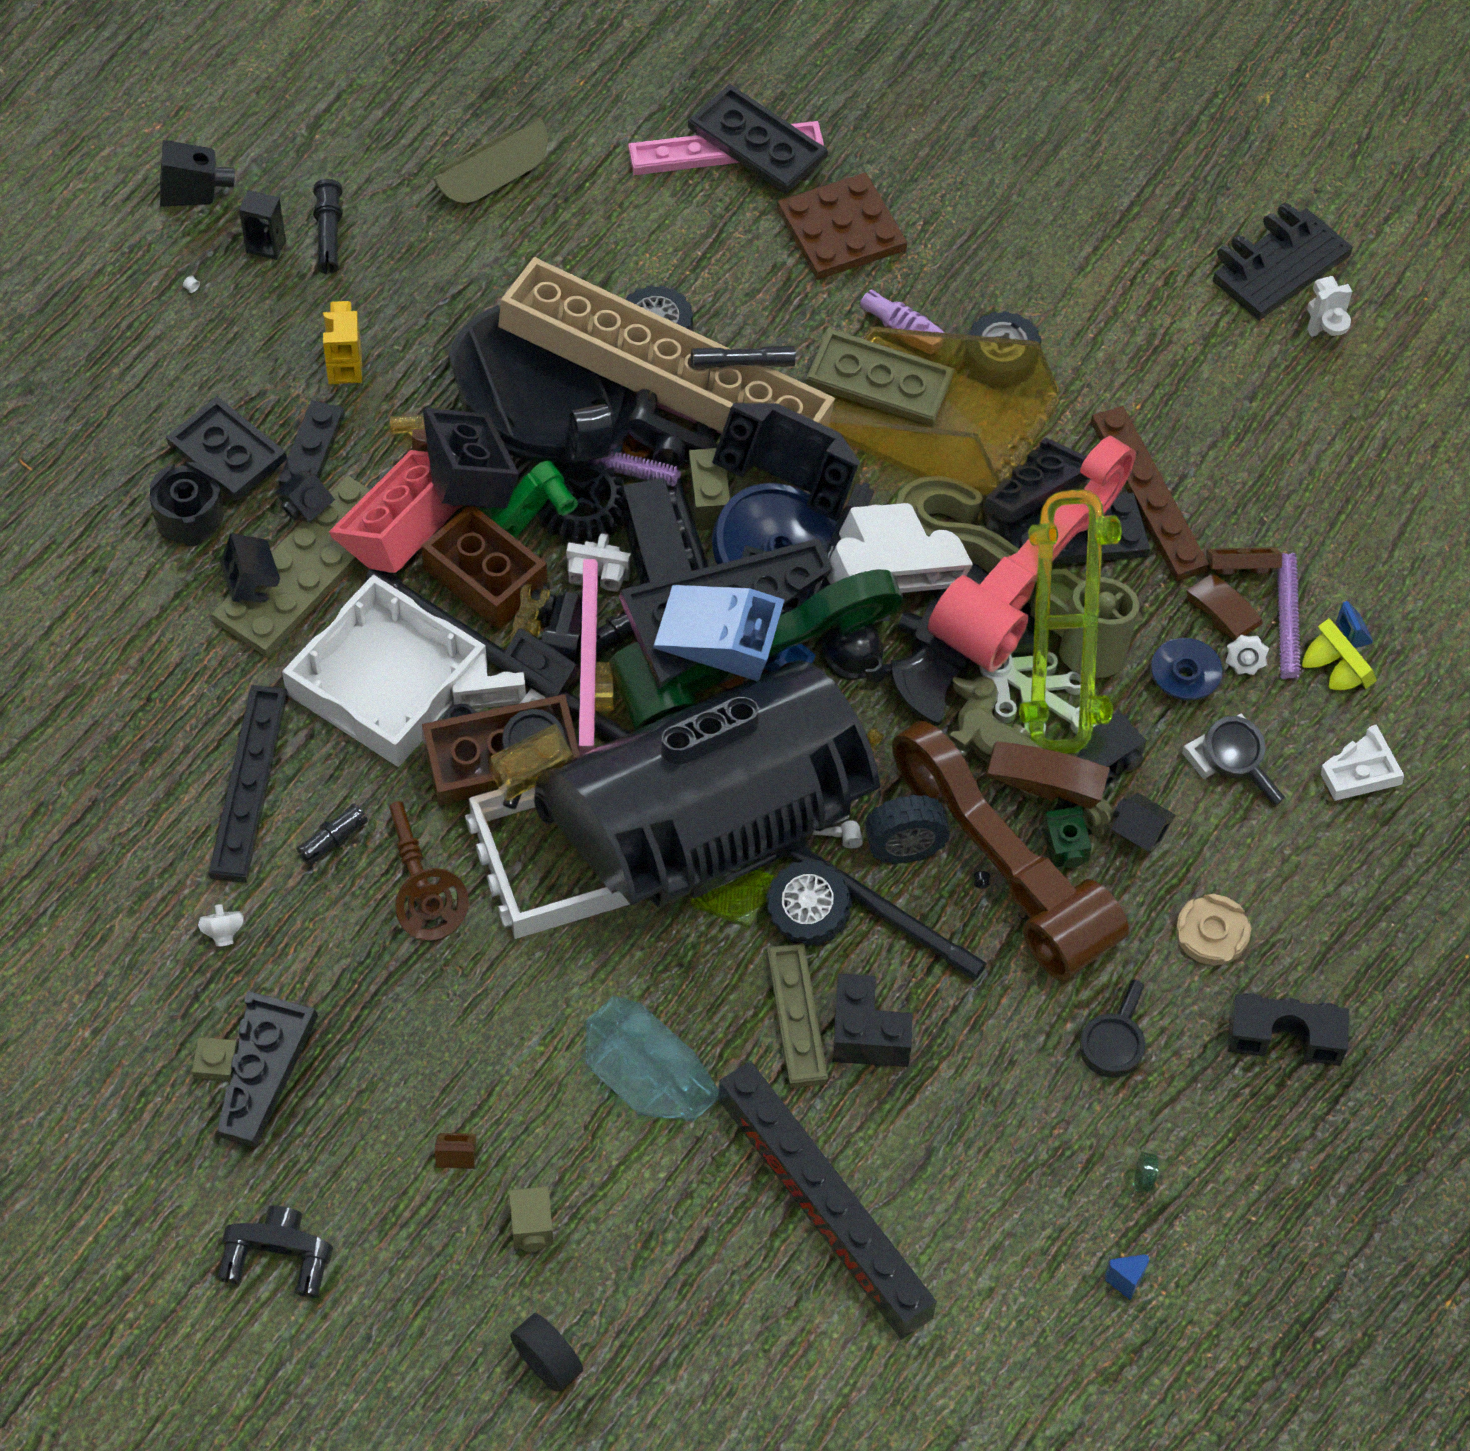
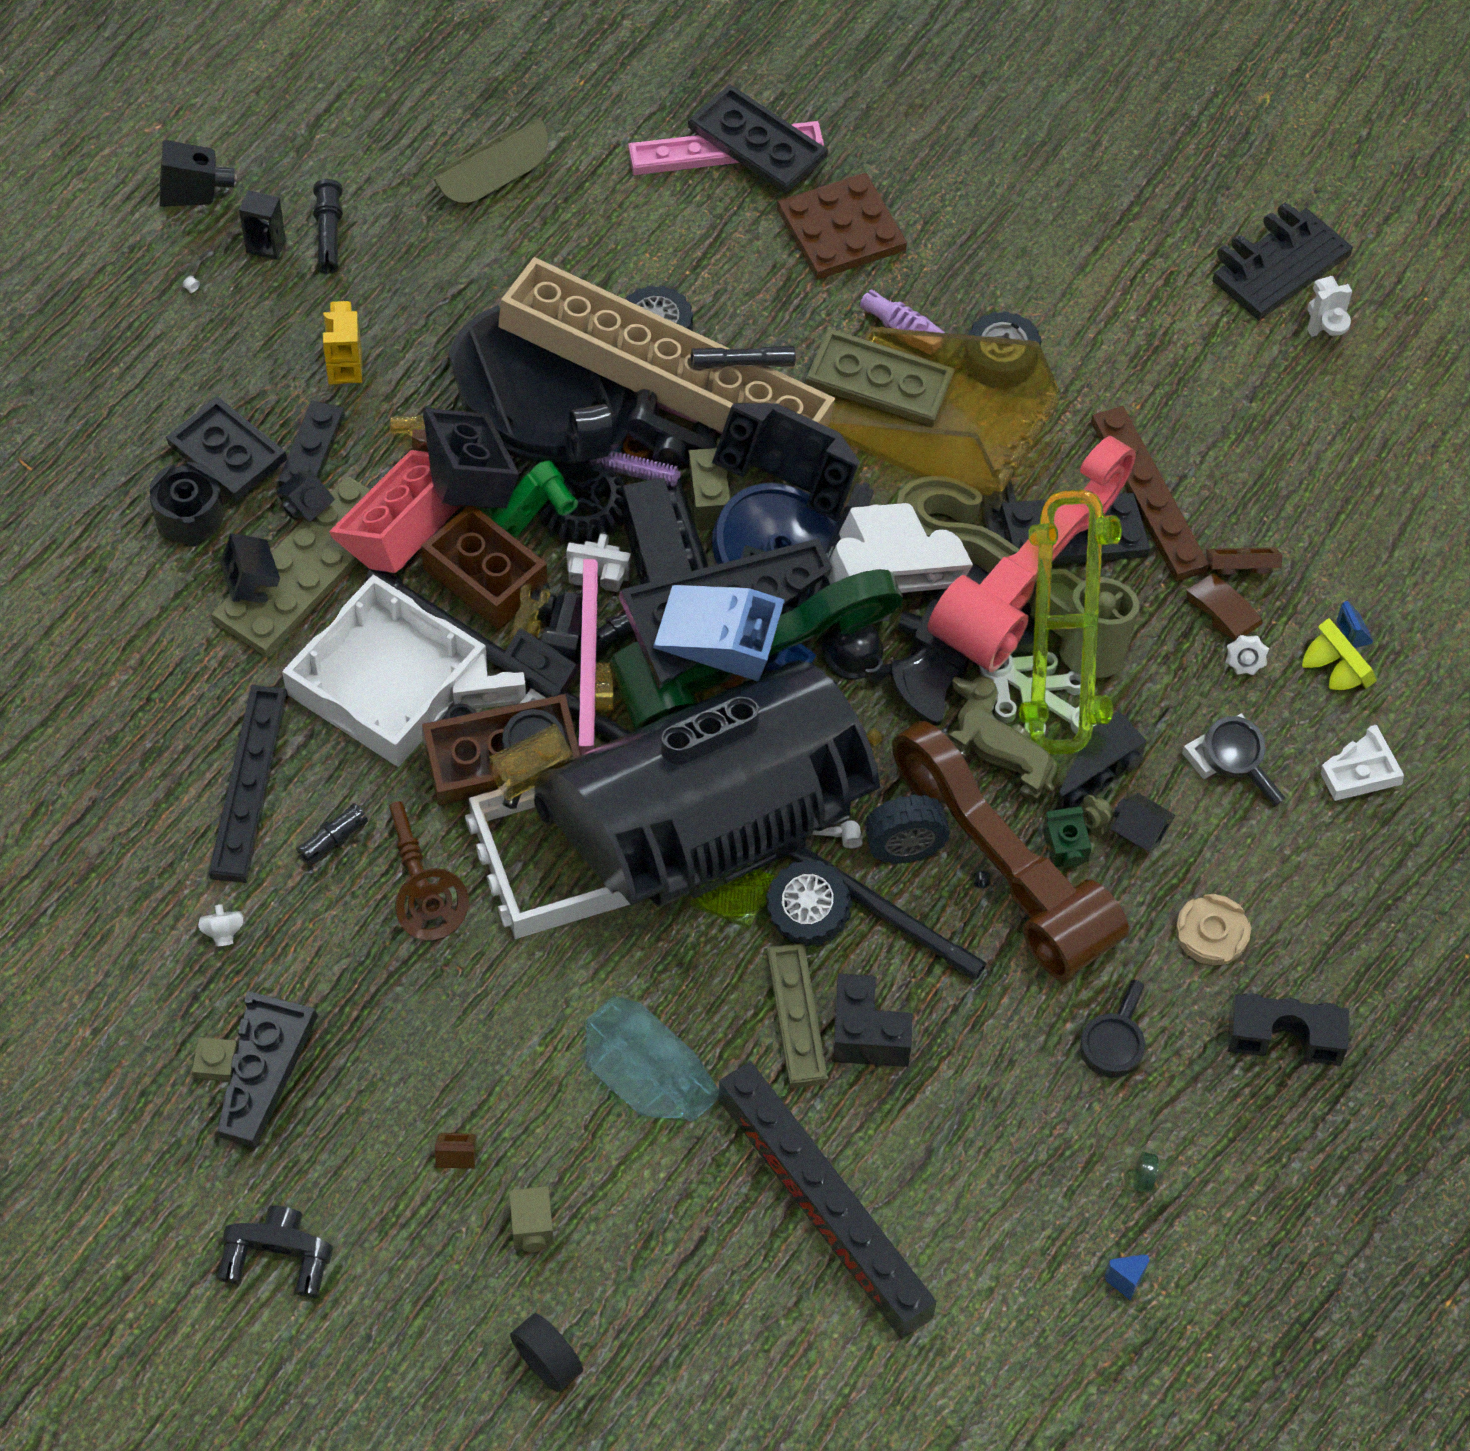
black wing [985,437,1090,523] -> none
reddish brown slope [985,741,1110,809] -> none
dark blue dish [1151,638,1223,700] -> none
lavender axle [1277,553,1301,680] -> none

